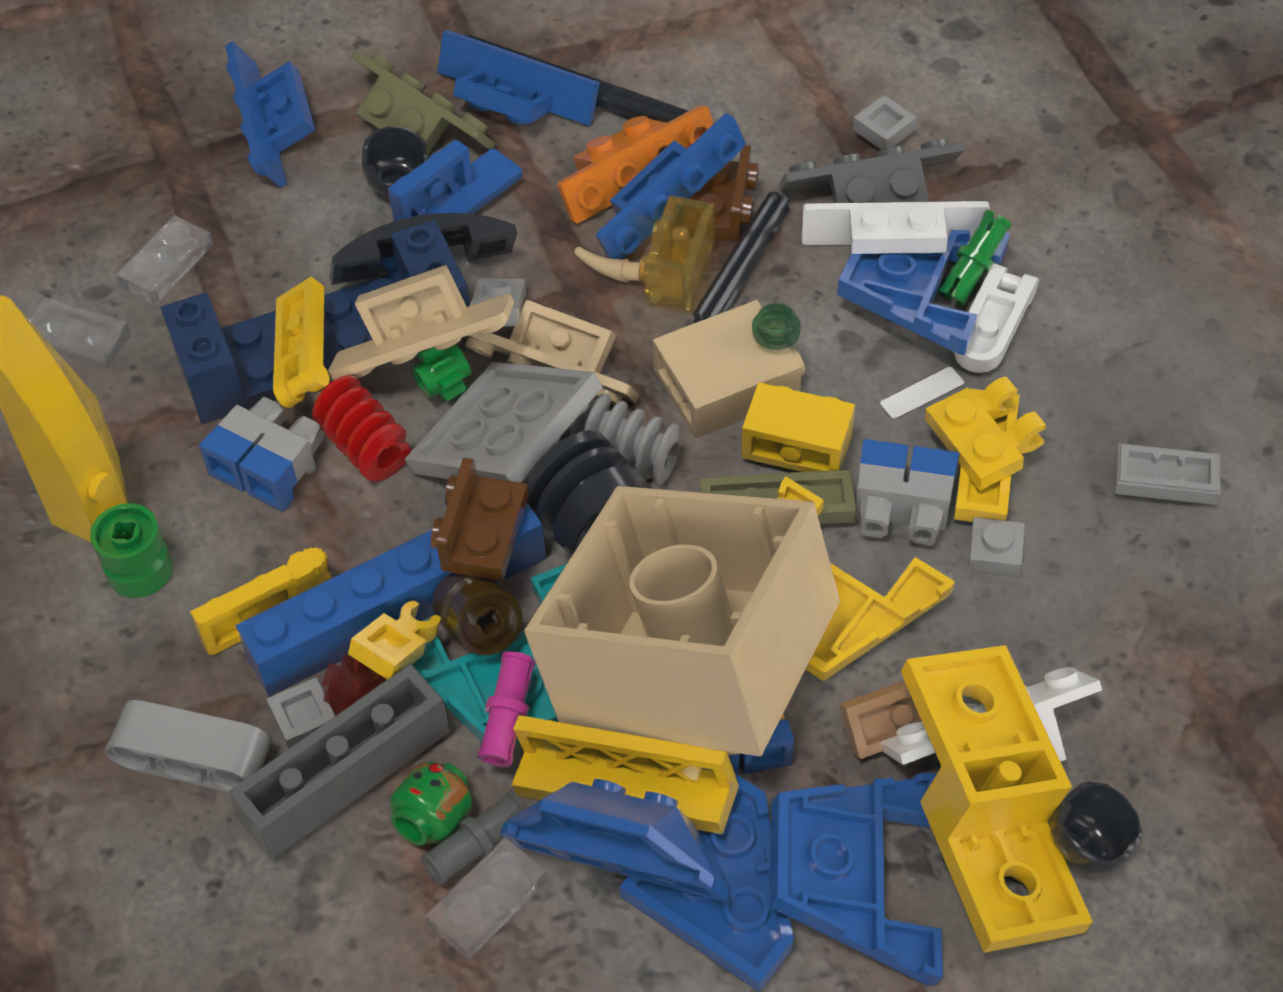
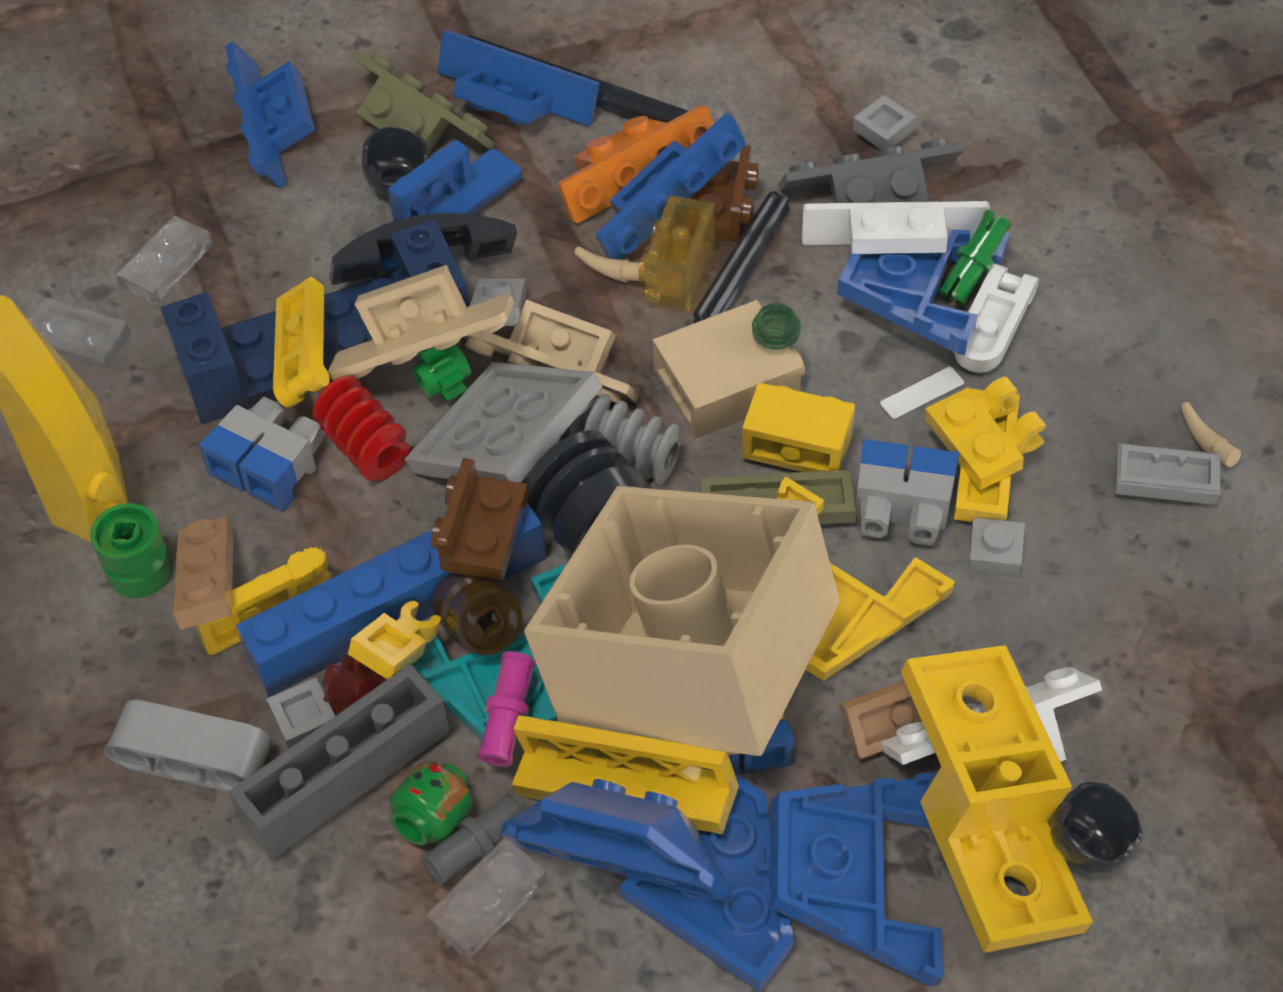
none -> medium nougat plate [173,516,233,630]
none -> tan helmet [1181,402,1241,467]

